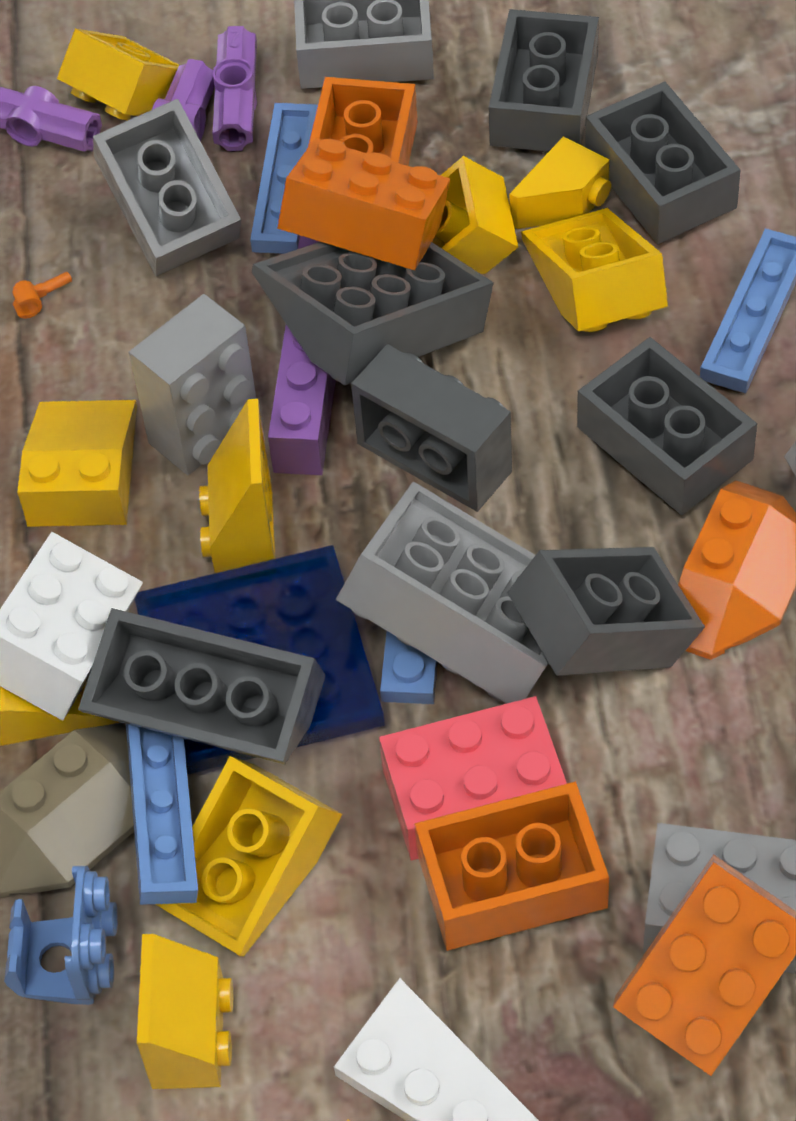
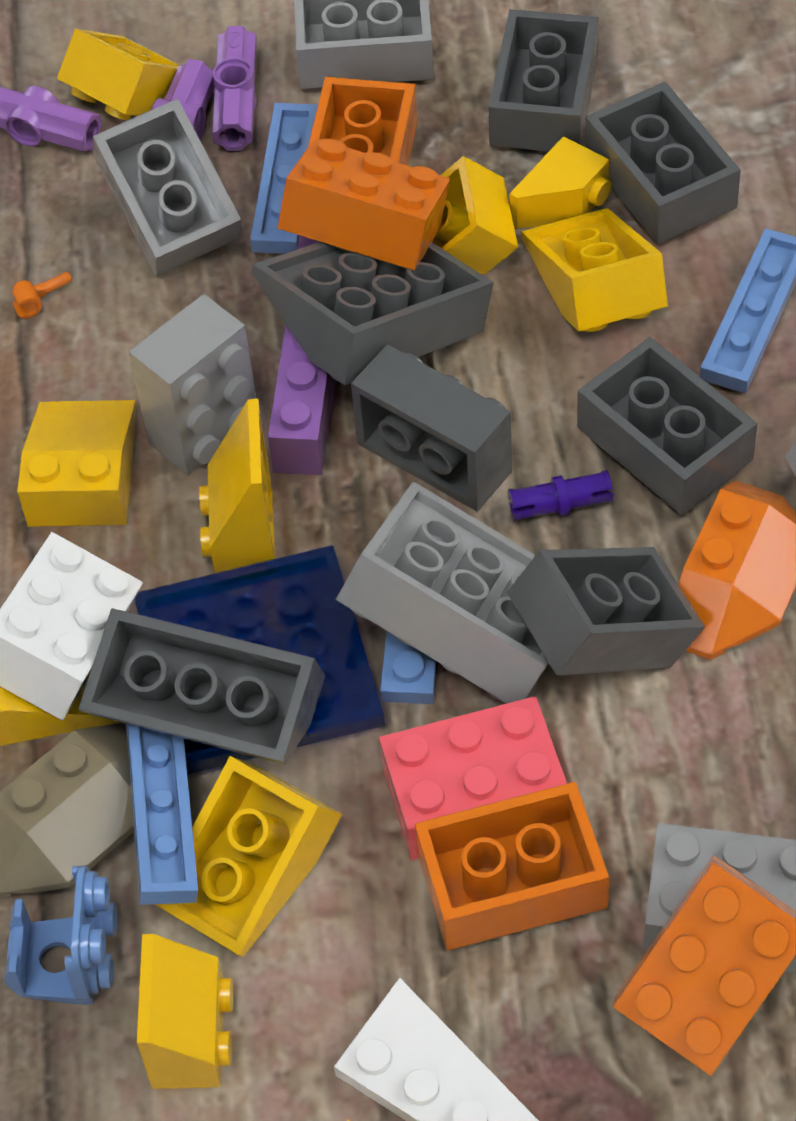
none -> dark purple pin [508,470,614,522]

